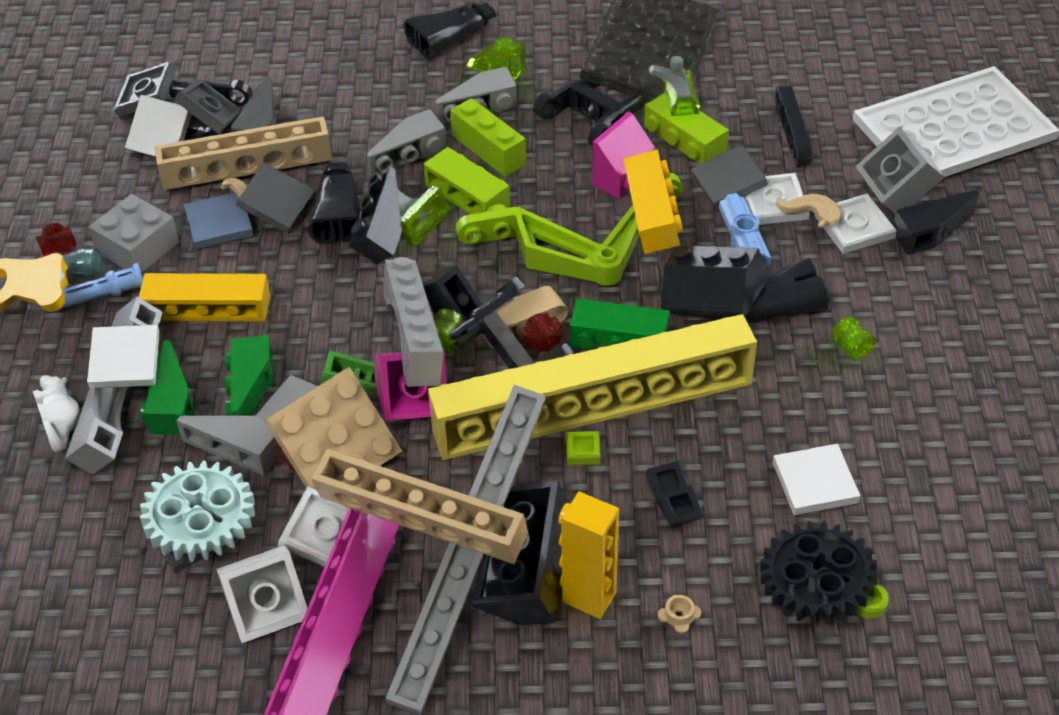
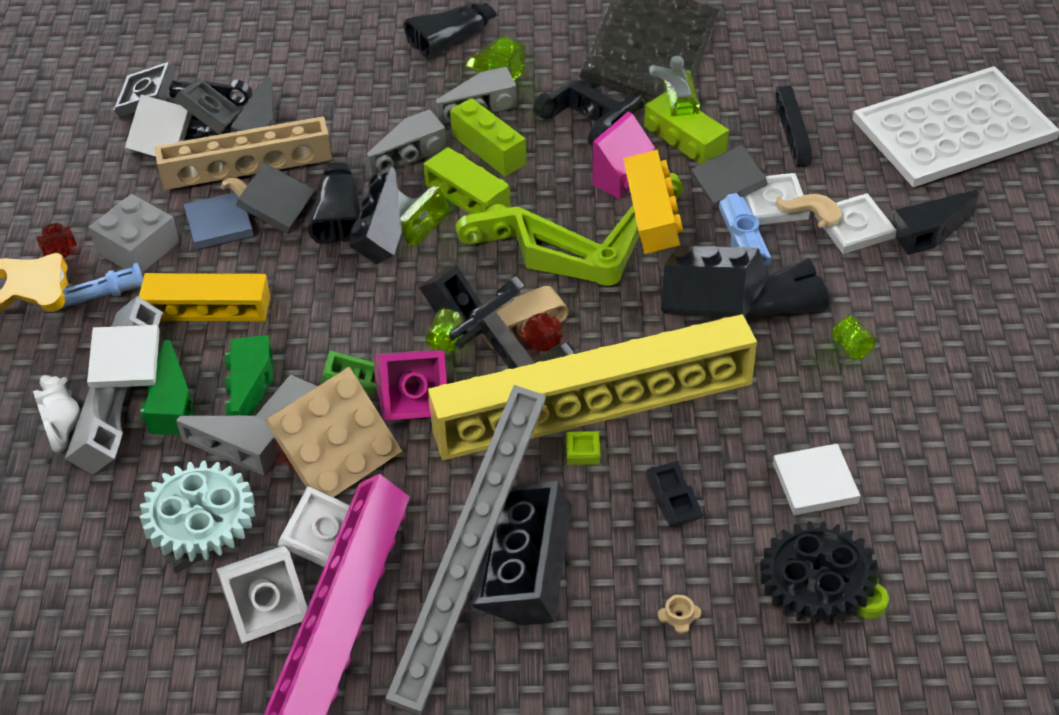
clear light blue cone [62,246,102,275] -> none
tan brick [311,449,528,564] -> none
light grey arch [383,257,443,387] -> none
yellow brick [558,492,619,619] -> none
green brick [570,298,670,350] -> none
light grey brick [855,127,944,213] -> none

